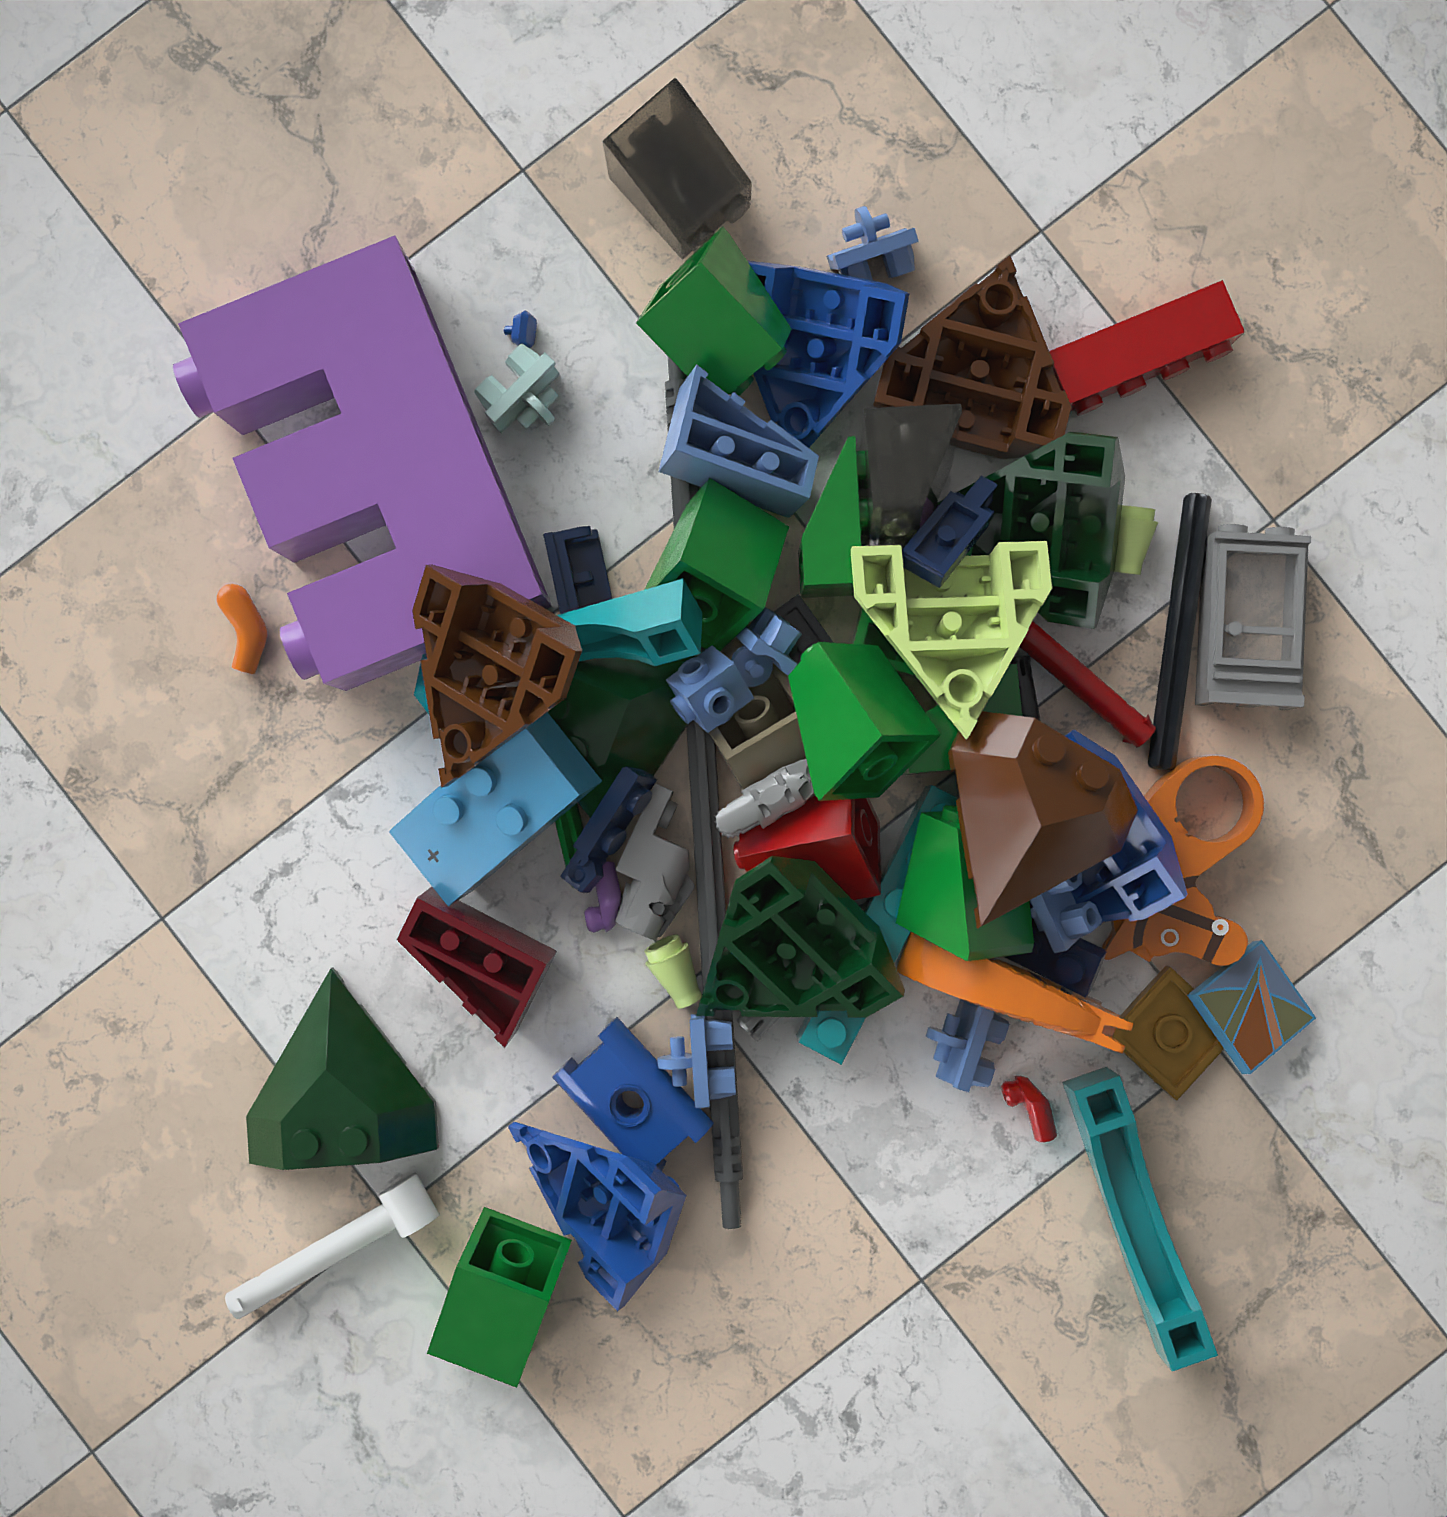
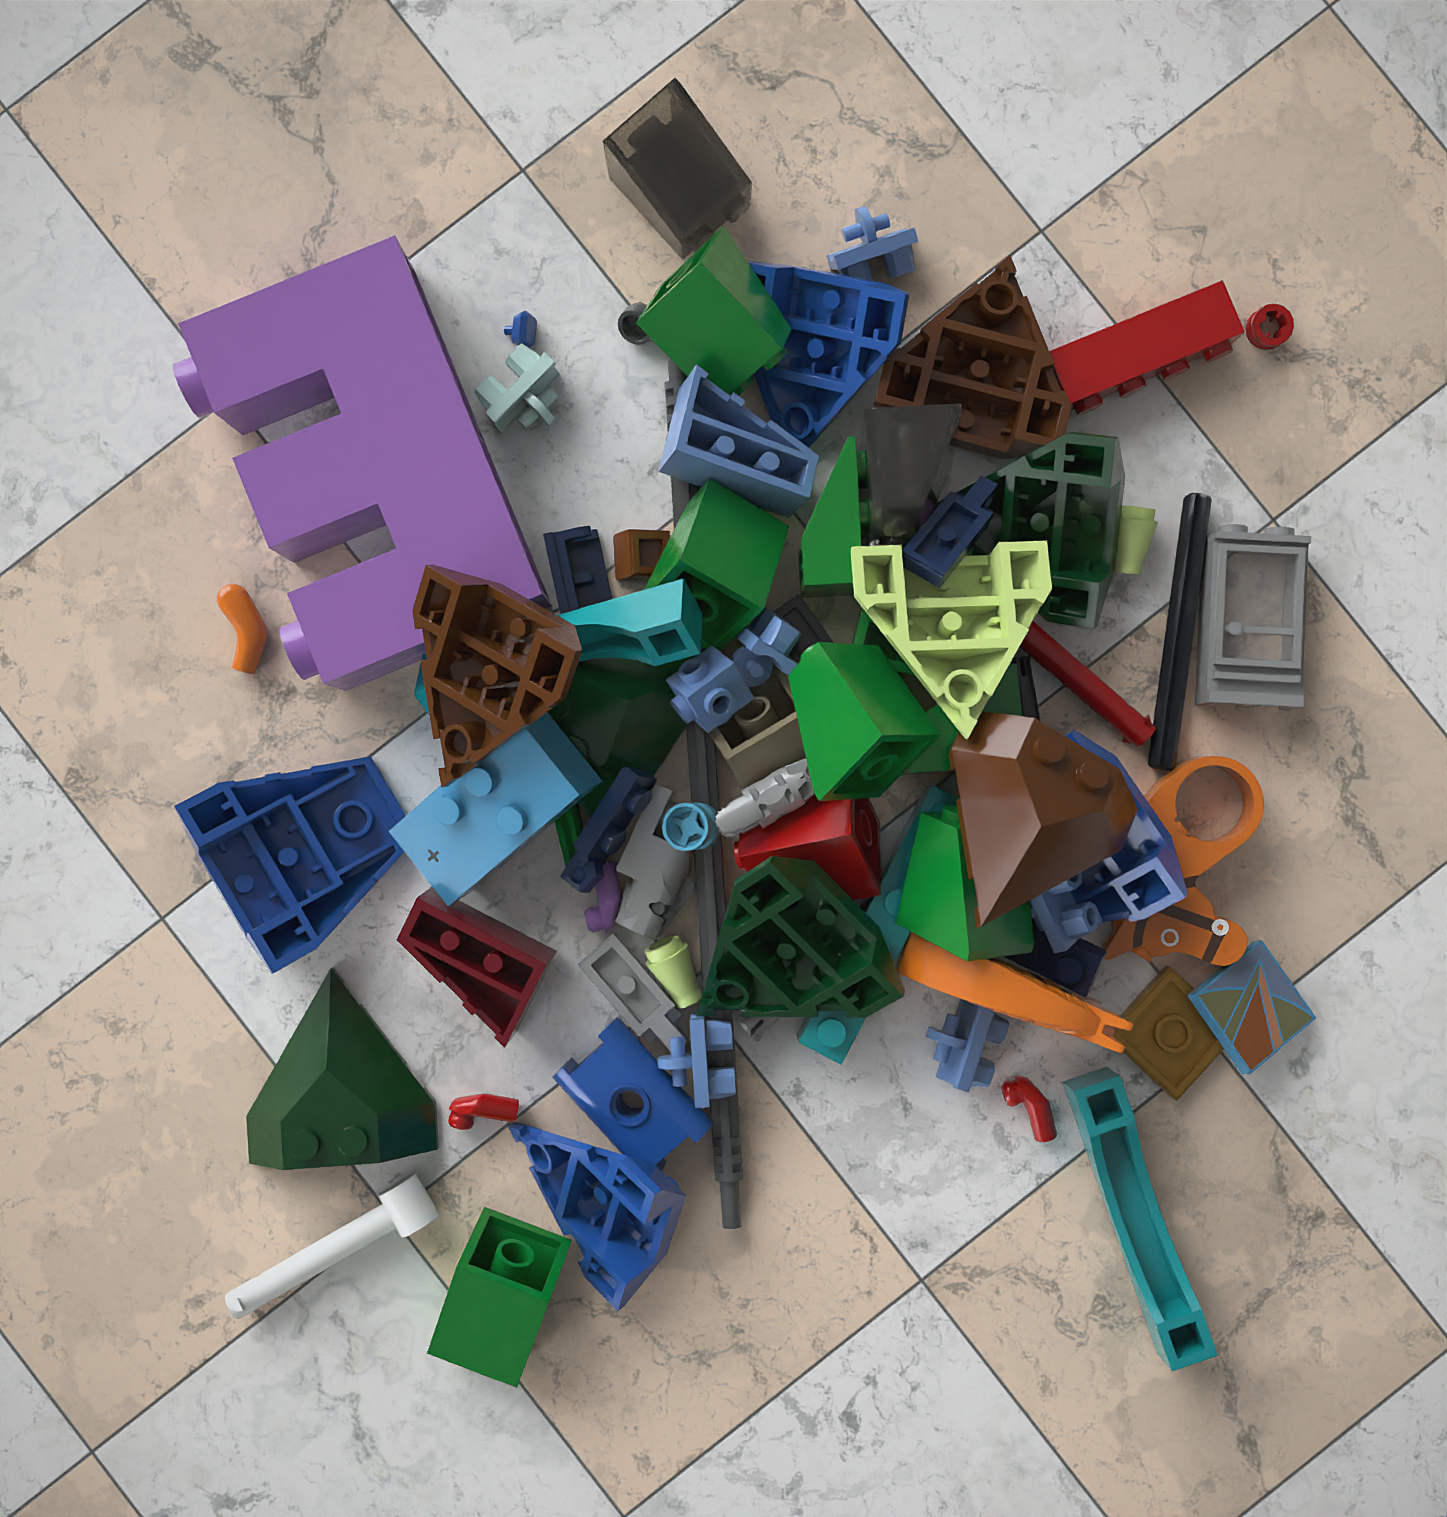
none -> blue wedge [174,756,406,974]
none -> red arm [448,1093,519,1130]
none -> light grey hinge [578,933,689,1052]
none -> dark orange slope [613,529,670,581]
none -> dark grey hinge [618,302,651,345]
none -> medium azure wheel [662,802,721,851]
none -> red bush [1245,303,1294,350]

